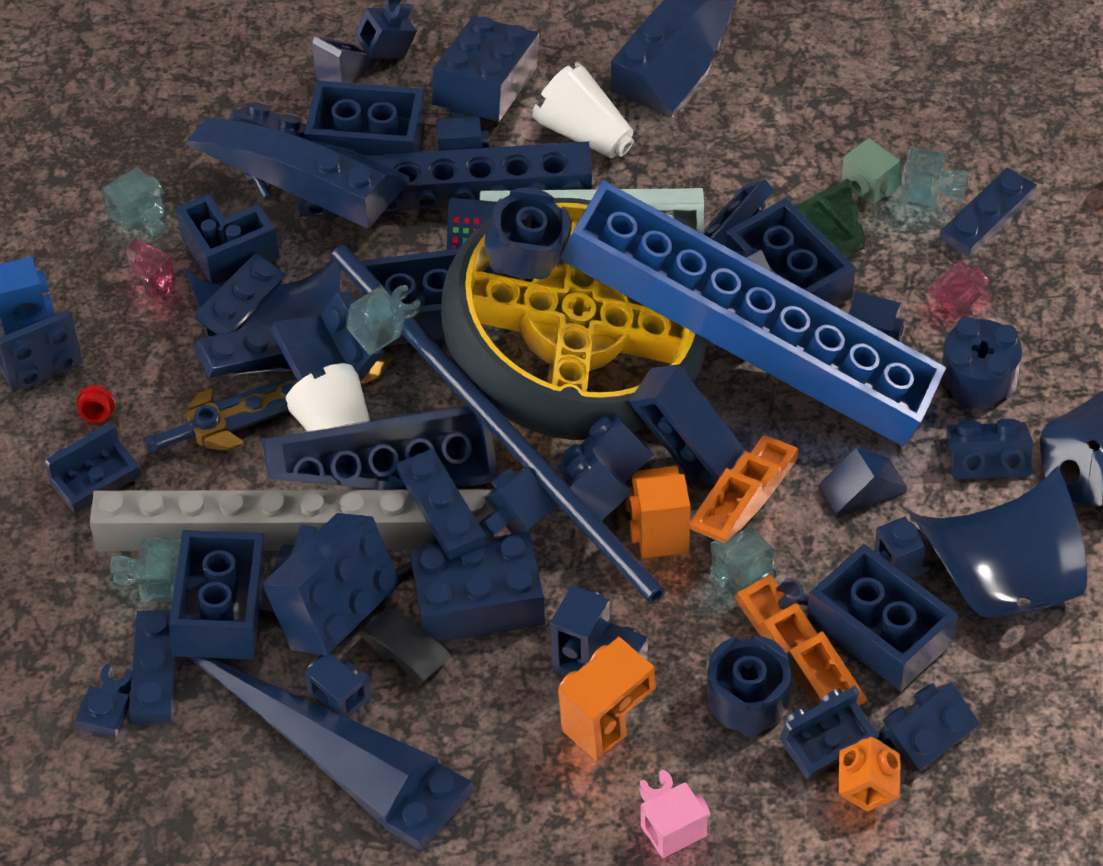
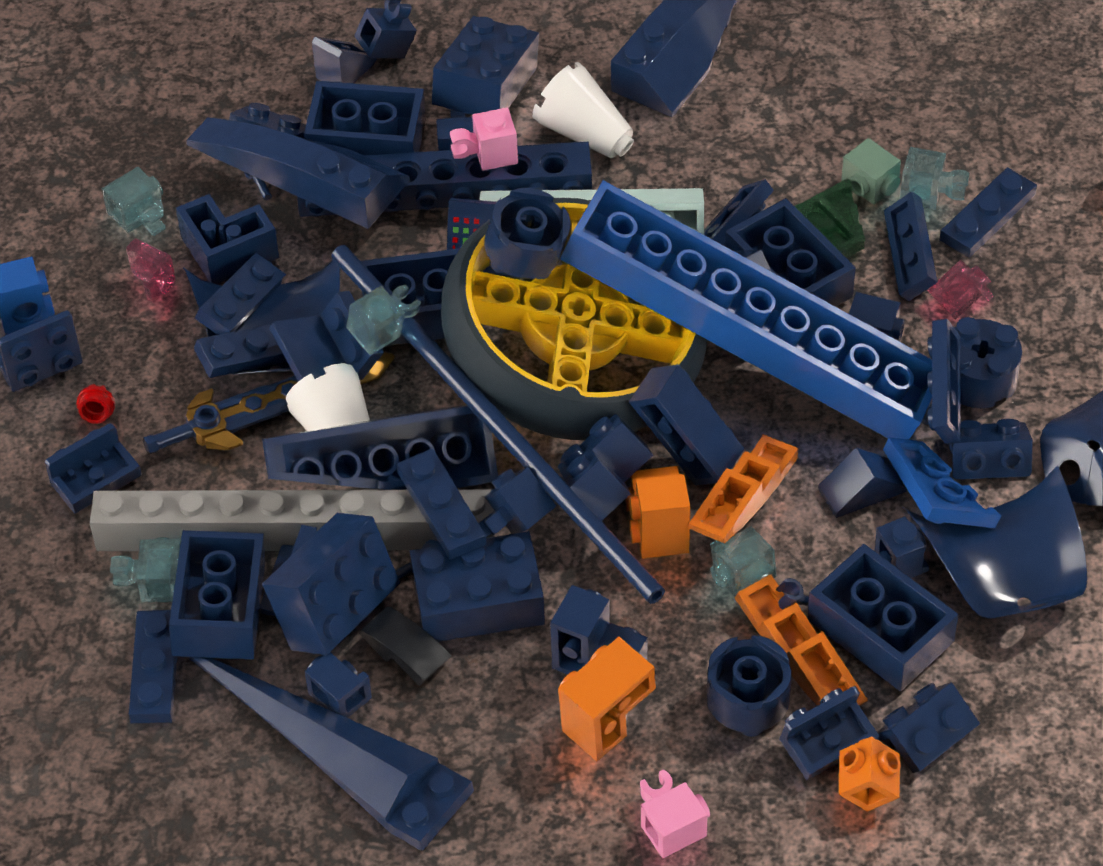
dark blue plate [75,664,132,738] -> none
none -> bright pink brick [450,107,518,171]
none -> blue wing [883,437,1002,528]
none -> dark blue plate [884,191,938,301]
none -> dark blue plate [927,319,961,444]

